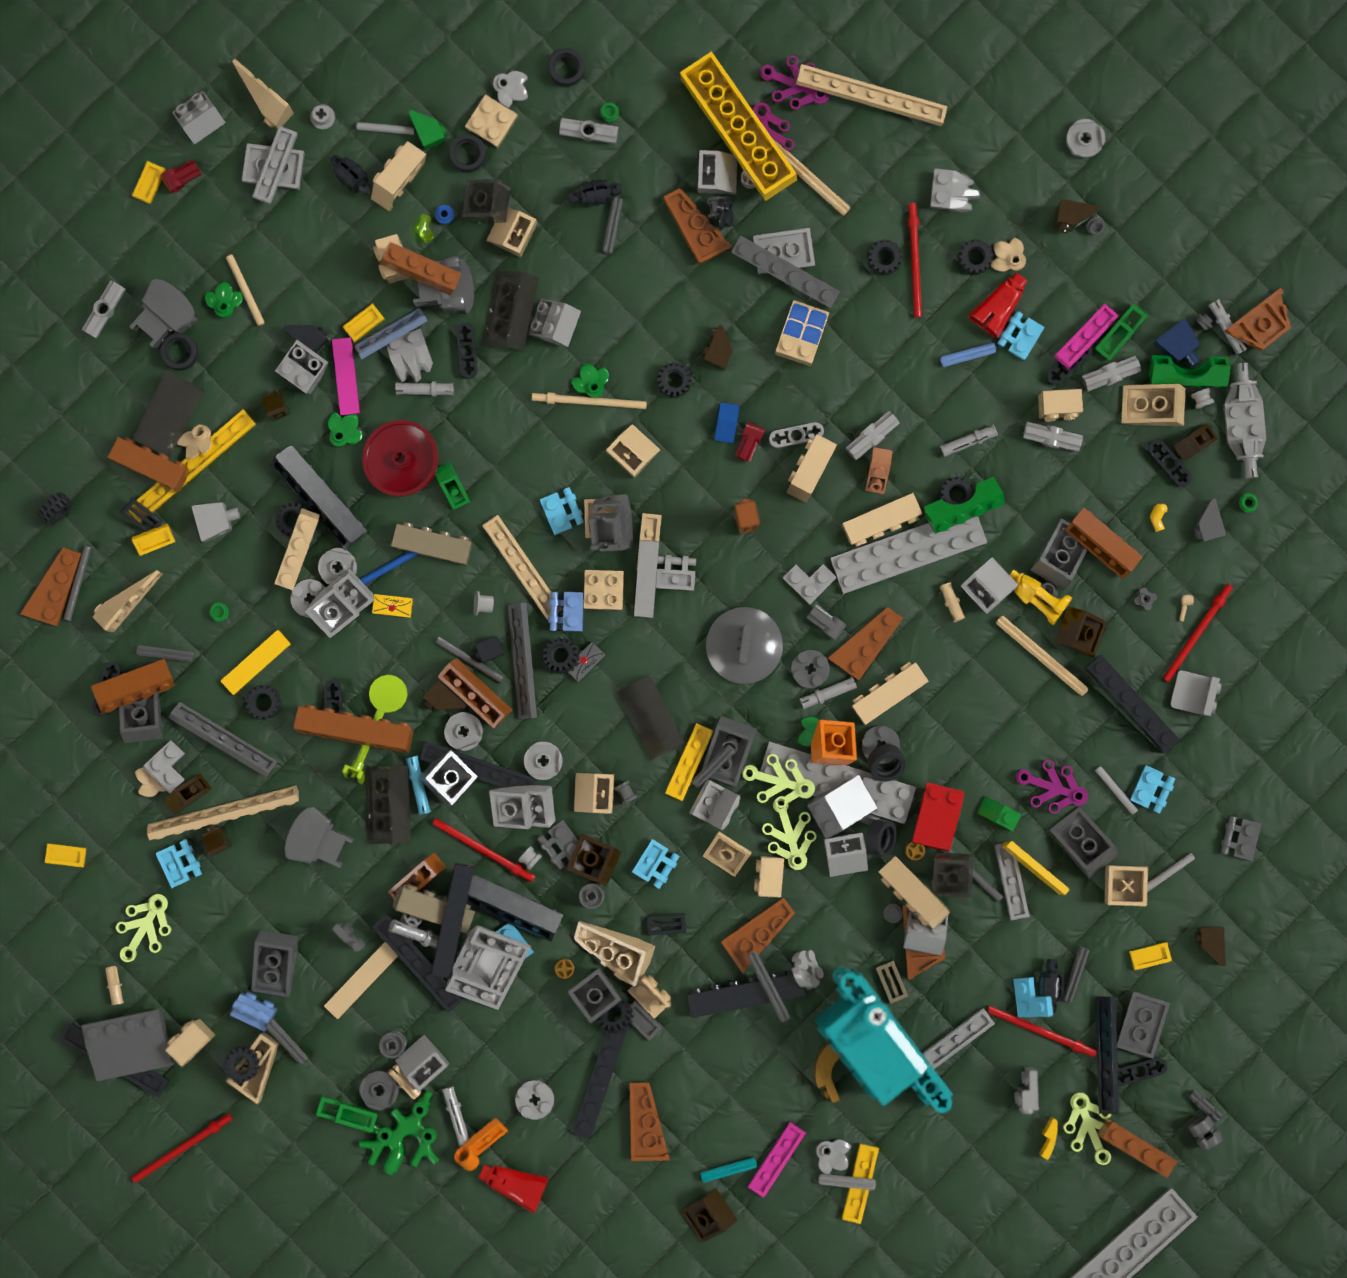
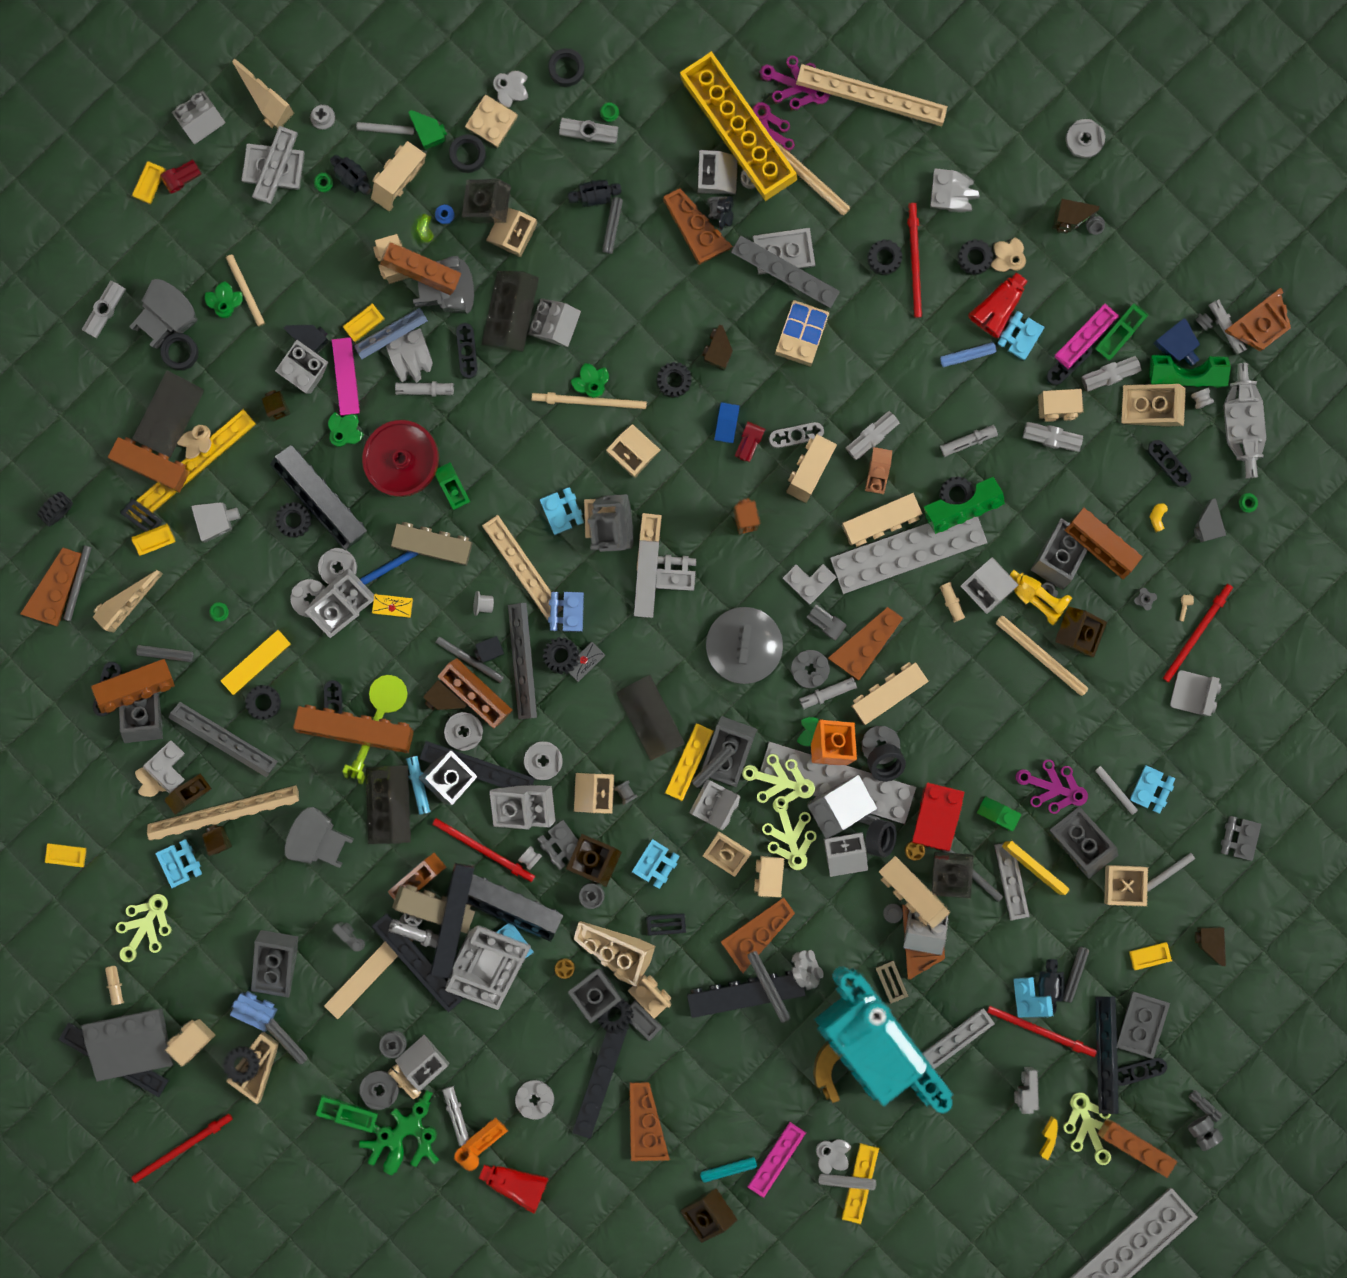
tan brick [275,508,320,590] -> none
tan brick [584,570,624,611] -> none
black brick [1084,655,1180,753] -> none
dark brown slope [1174,423,1218,462] -> none
none -> green plate [314,173,333,192]

